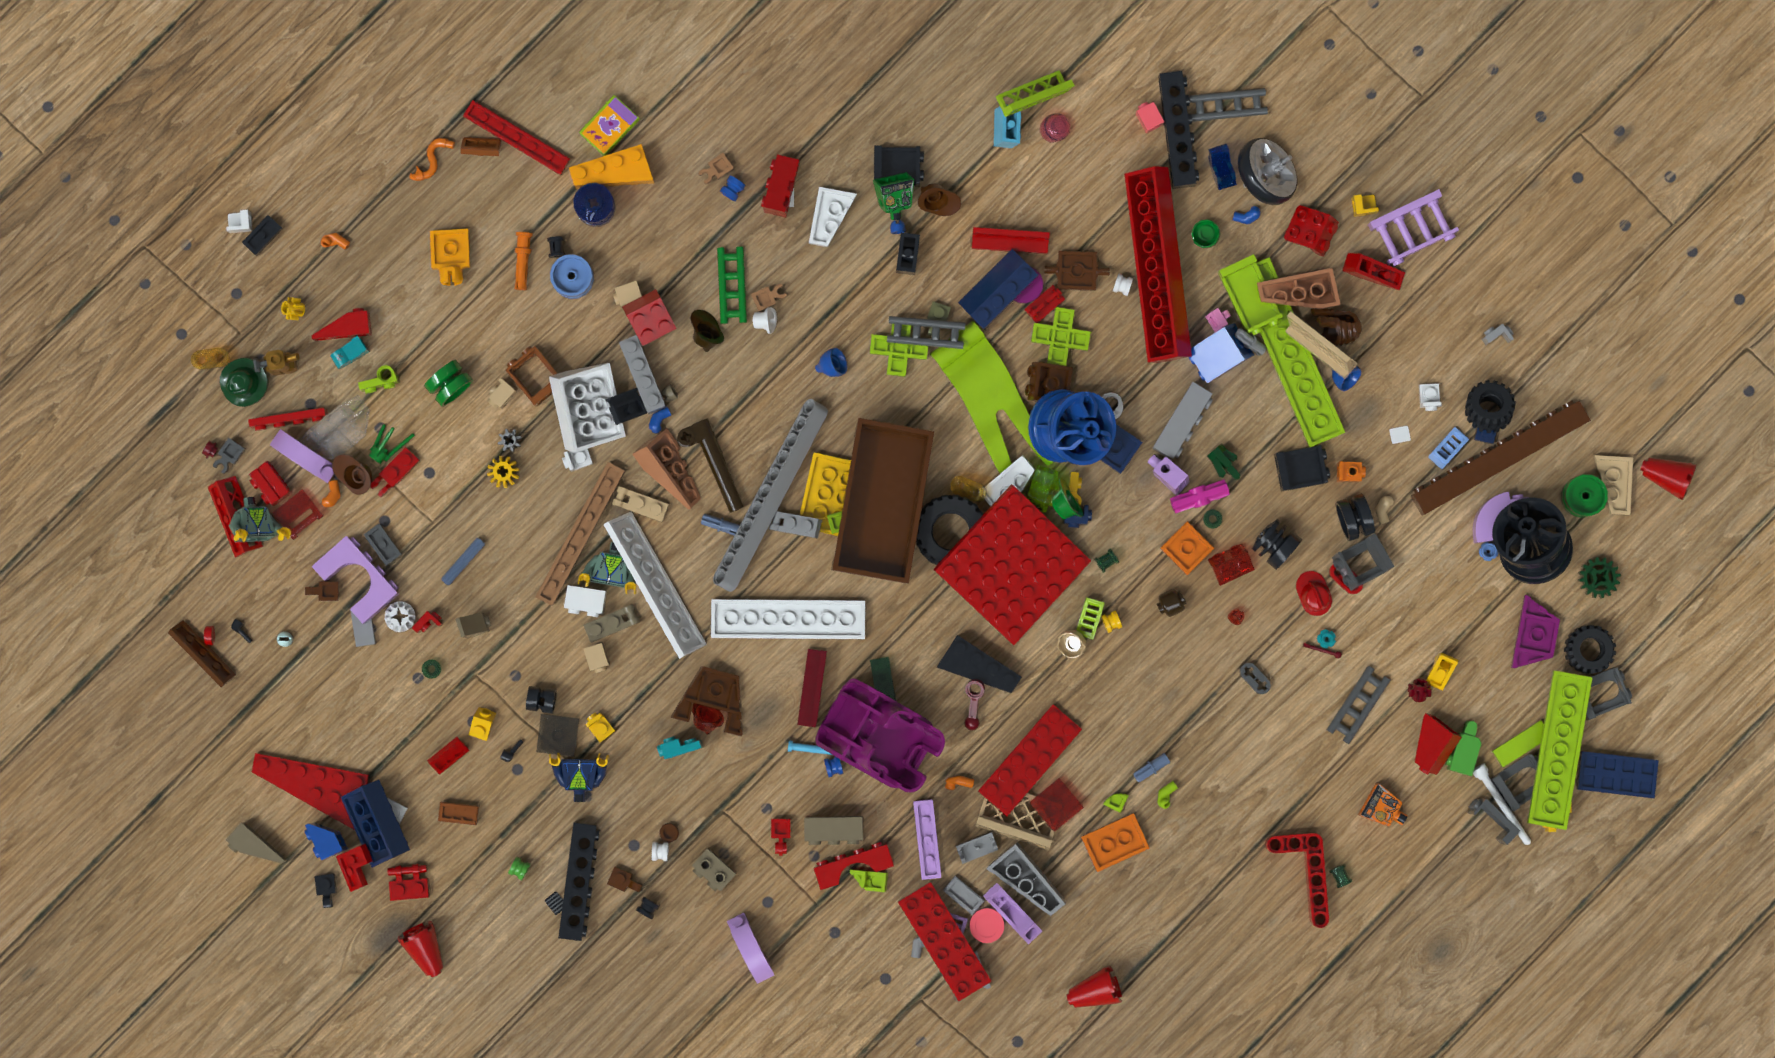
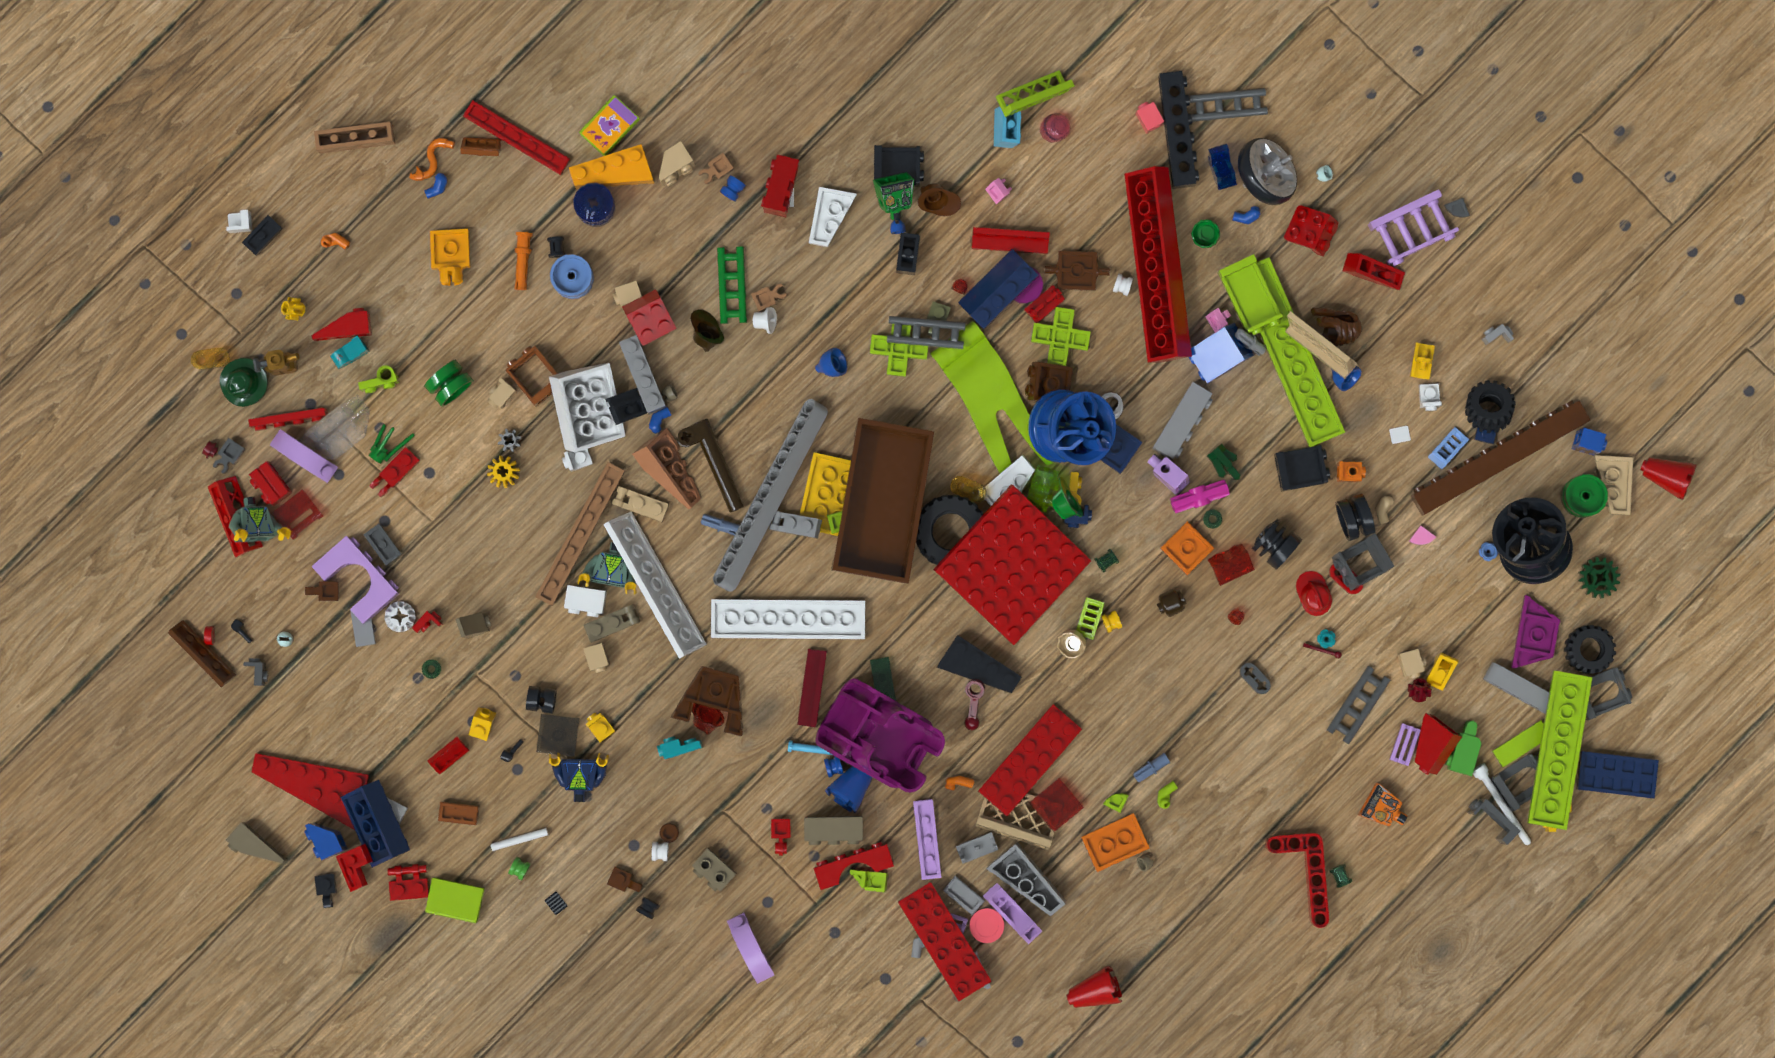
orange arm [322,480,341,507] -> none
reddish brown piece [332,454,372,495] -> none
red cone [397,921,443,977] -> none
sand blue axle [441,538,485,585] -> none
black brick [558,822,600,941] -> none
nougat wedge [1257,268,1341,309] -> none
yellow panel [1351,194,1379,217] -> none
lavender arch [1473,492,1529,543] -> none
none -> dark grey bracket [243,658,269,686]
none -> medium nougat brick [314,122,395,154]
none -> blue arm [424,173,447,199]
none -> lime piece [425,877,485,923]
none -> white bar [491,828,548,851]
none -> tan slope [659,141,695,187]
none -> blue cone [825,766,873,813]
none -> clear red hinge [951,279,968,295]
none -> bright pink tile [985,178,1012,204]
none -> dark tan hinge [1137,854,1154,872]
none -> light aqua hinge [1316,165,1333,182]
none -> lavender tile [1389,723,1421,766]
none -> tan brick [1397,649,1426,679]
none -> bright pink tile [1409,526,1436,545]
none -> yellow hips [1410,343,1435,380]
none -> dark grey tile [1444,198,1470,218]
none -> light grey beam [1483,662,1549,714]
none -> blue brick [1571,428,1607,456]

